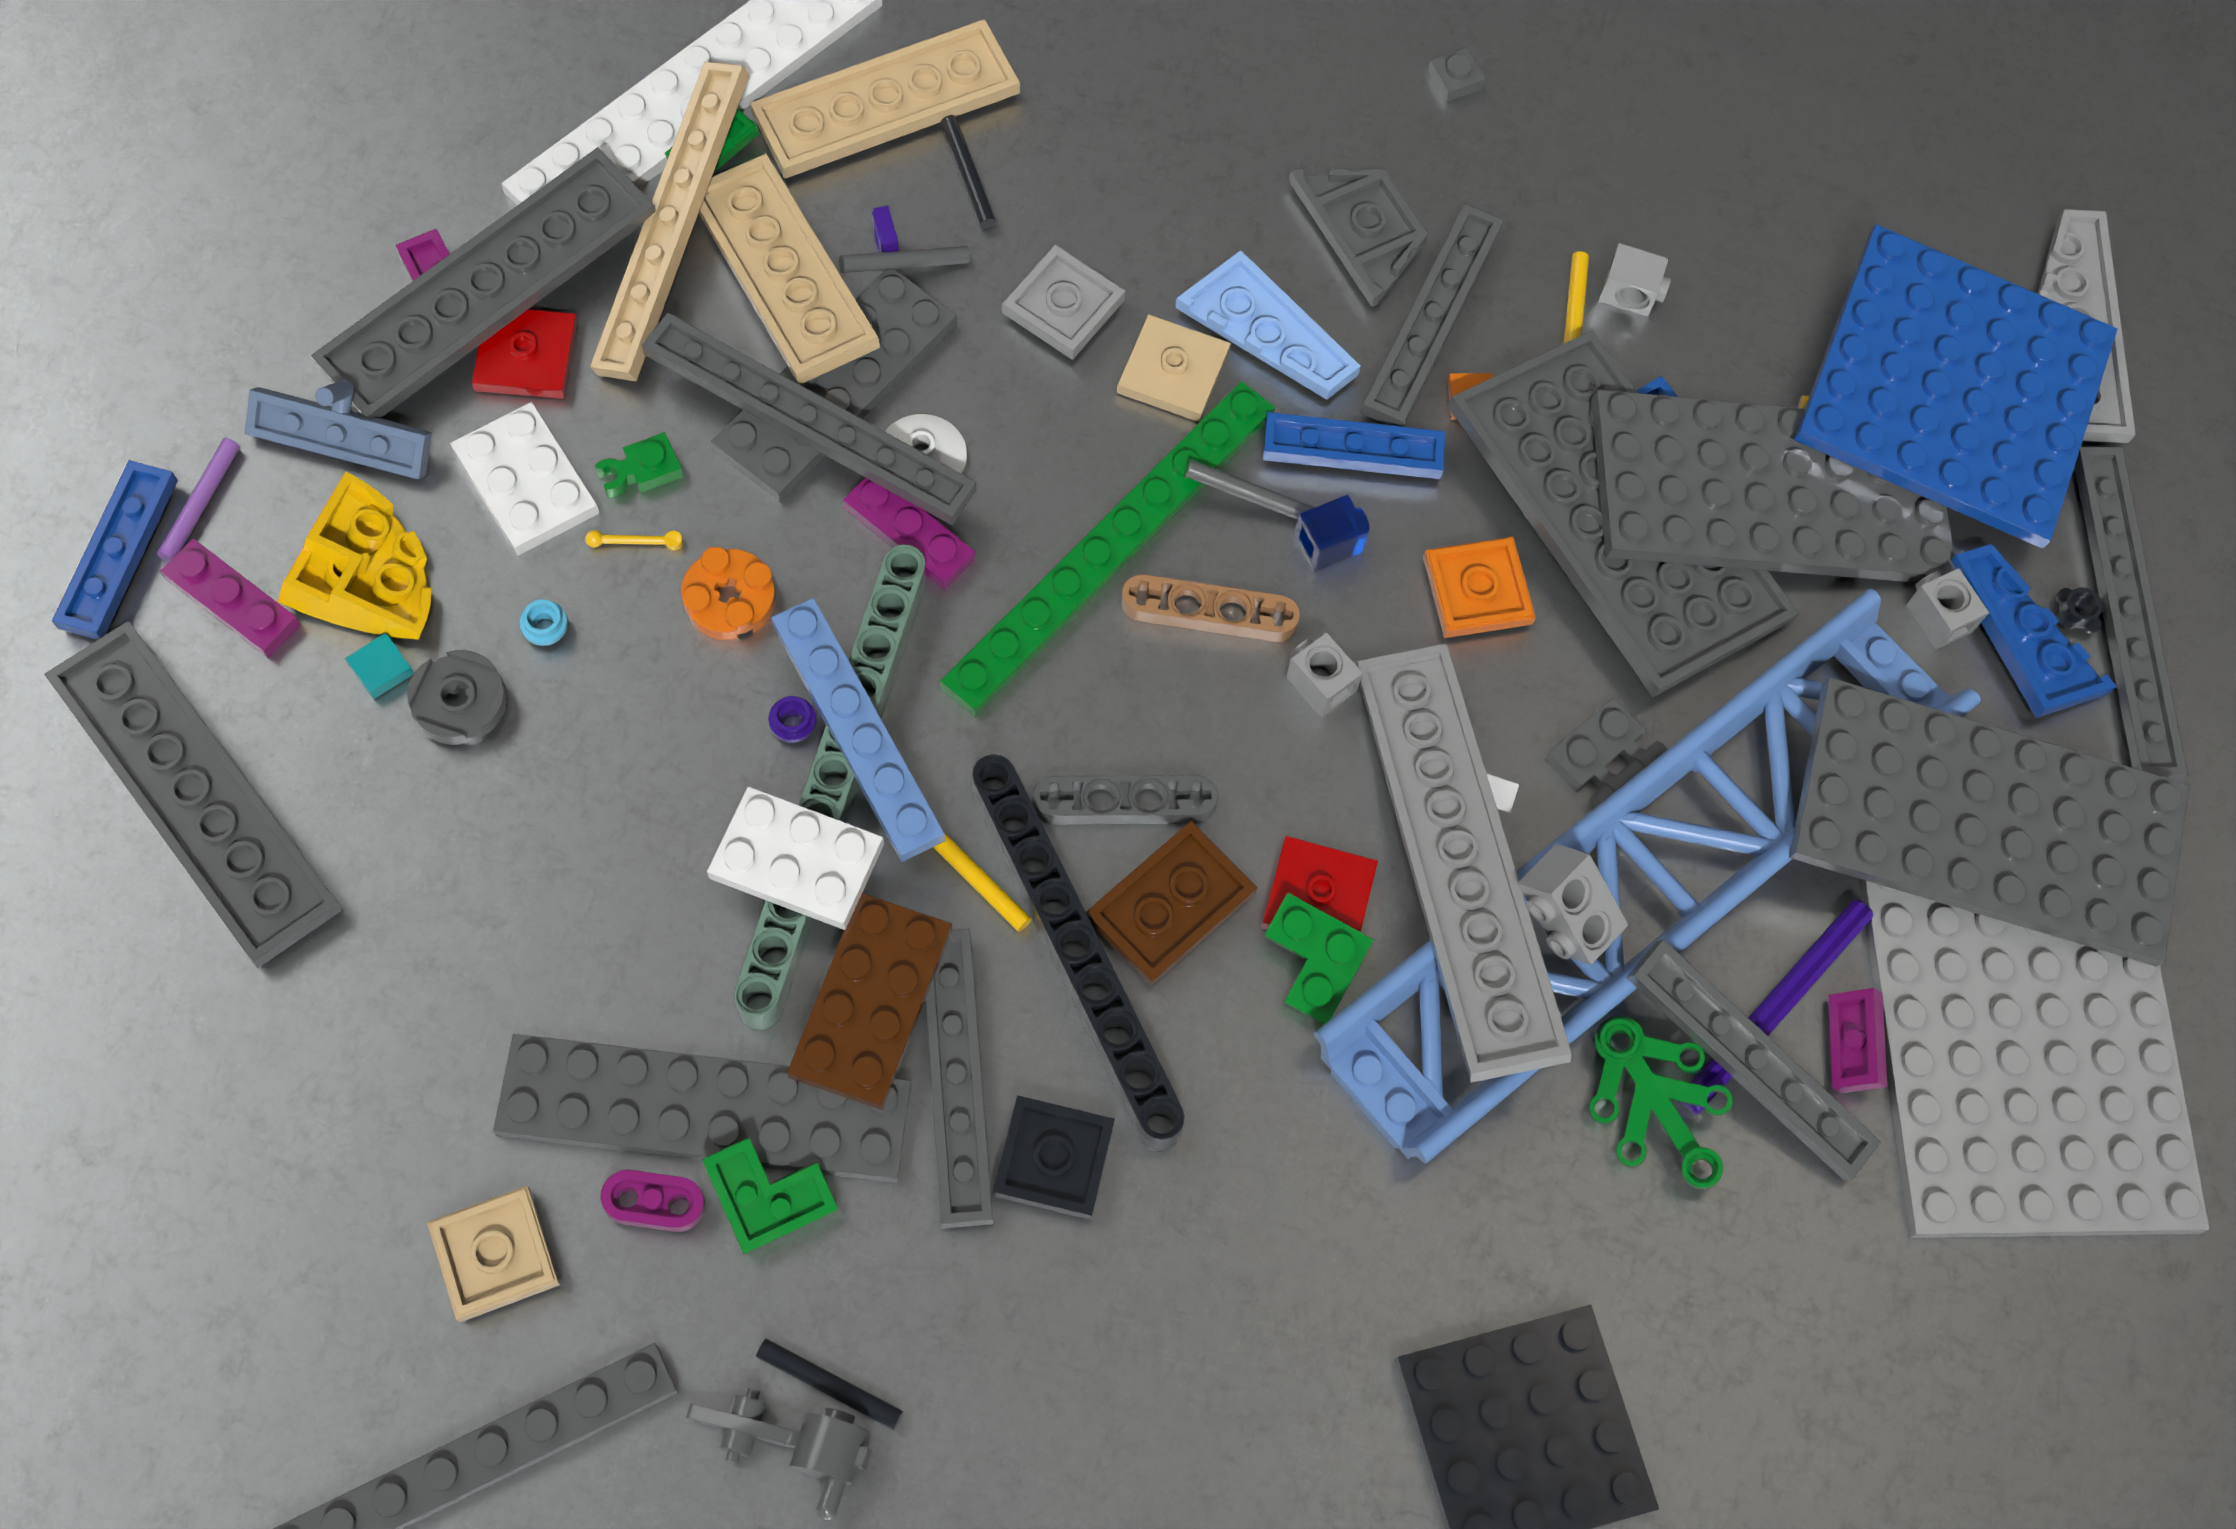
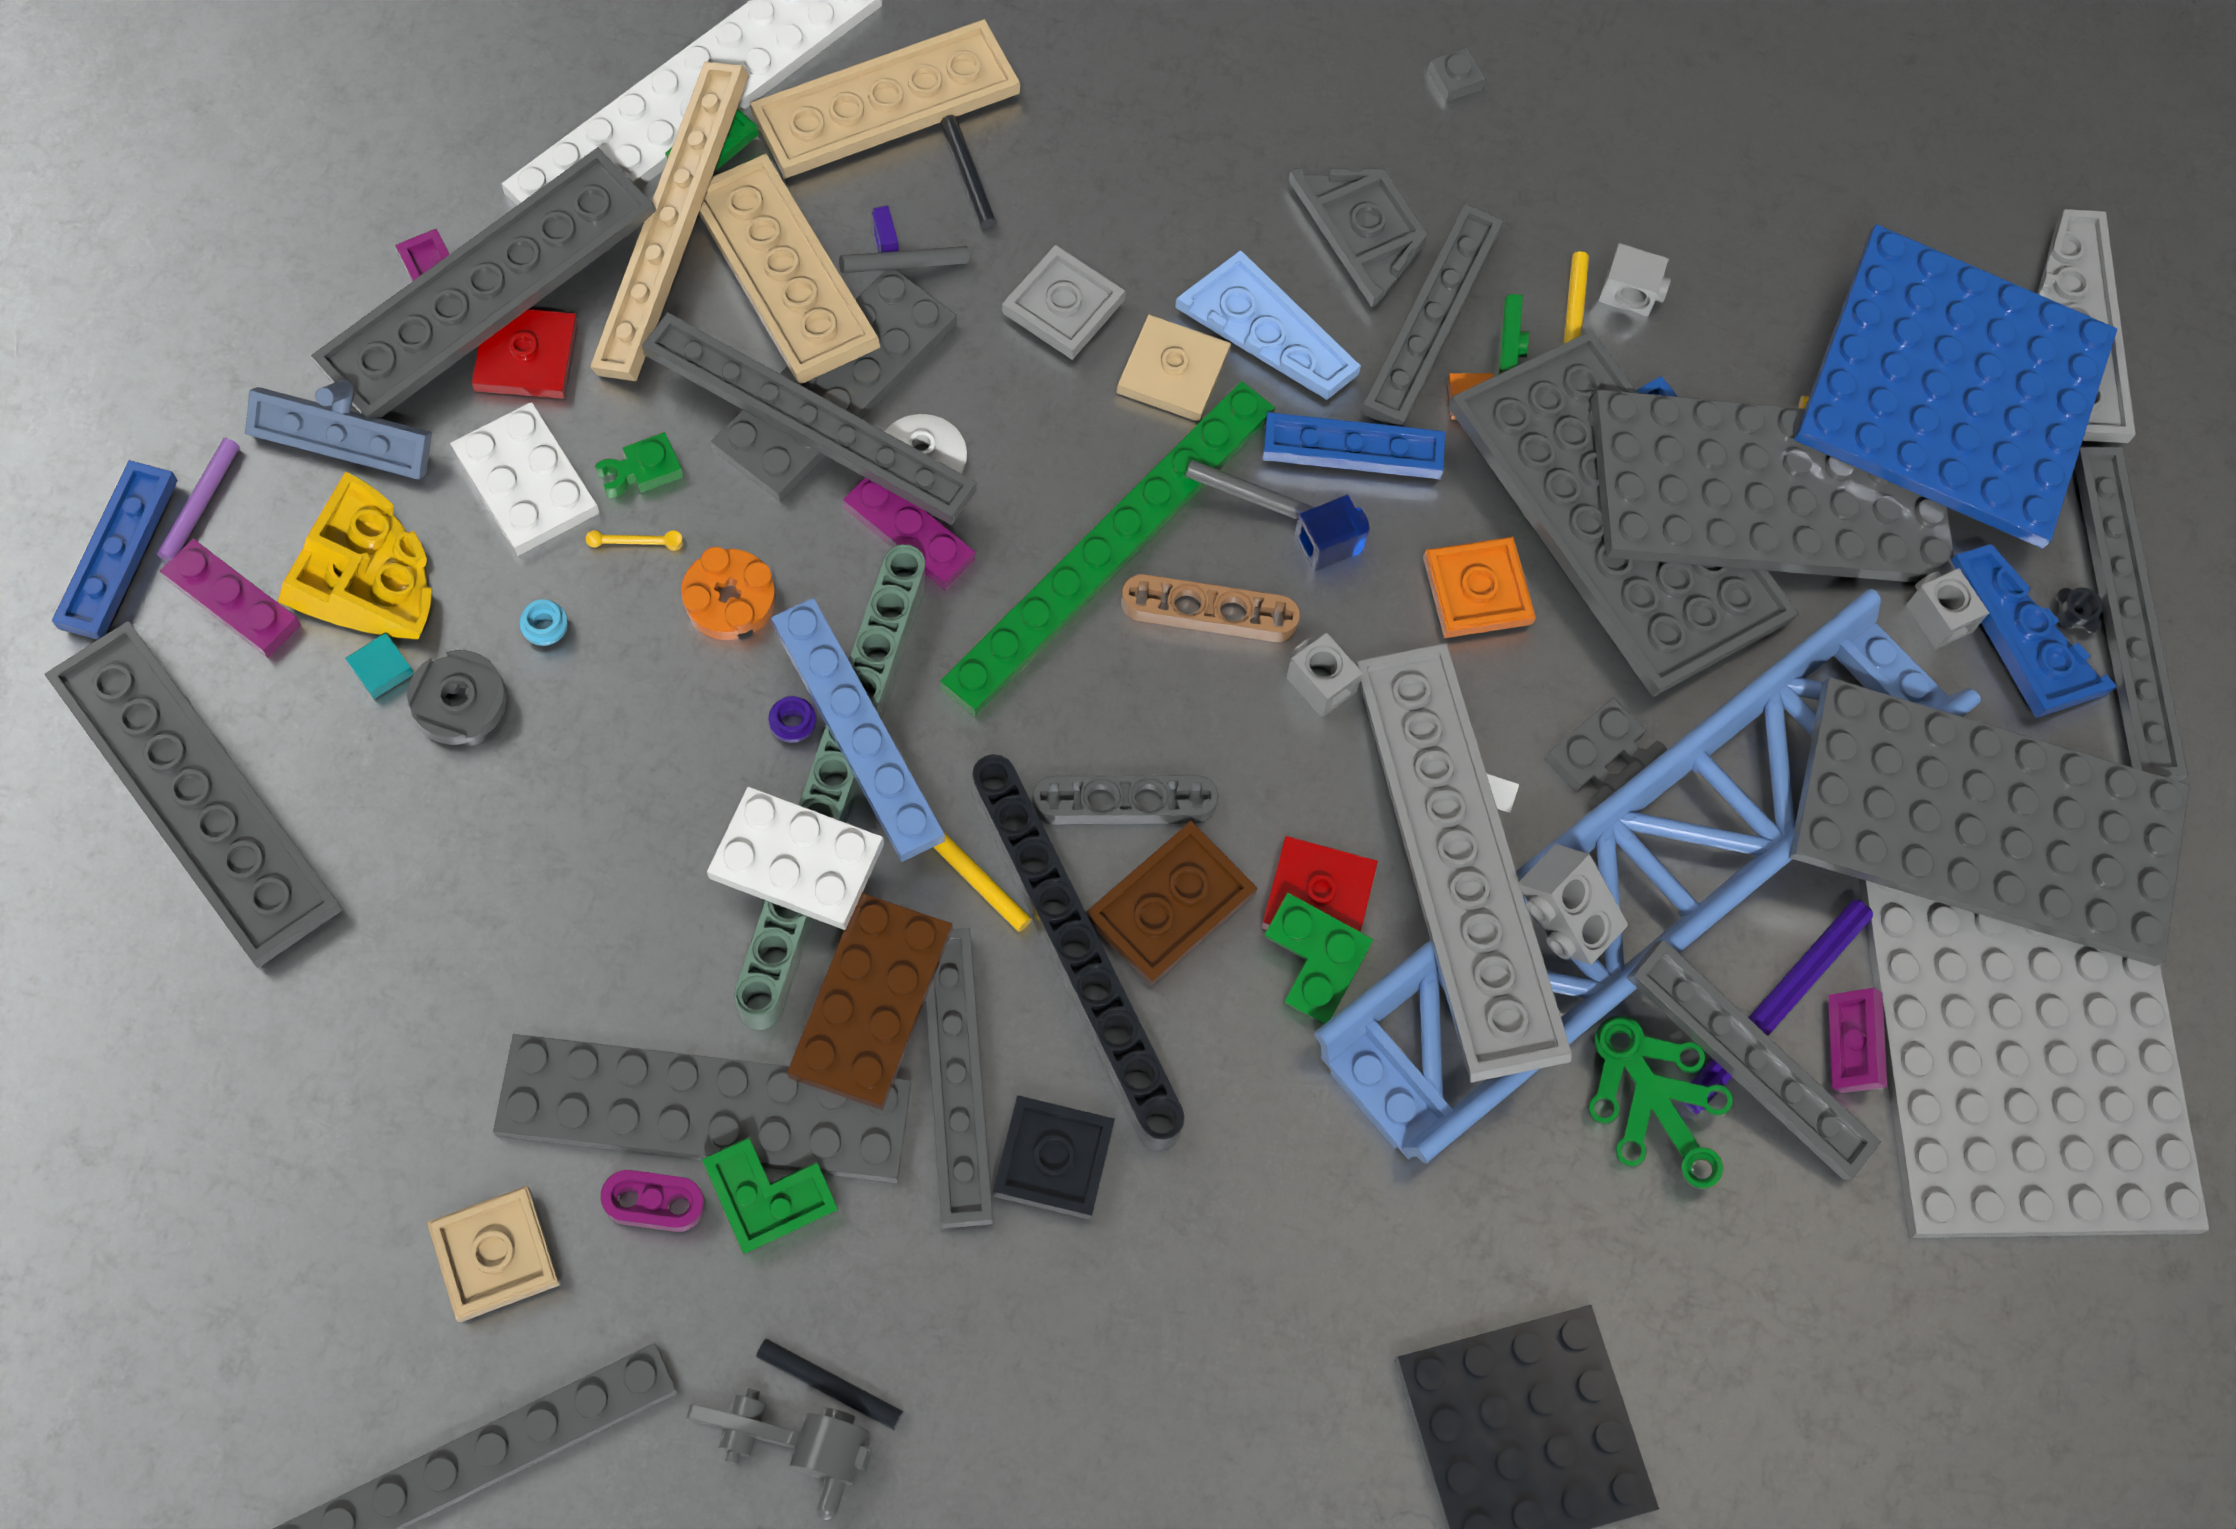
none -> green plate [1499,294,1529,374]

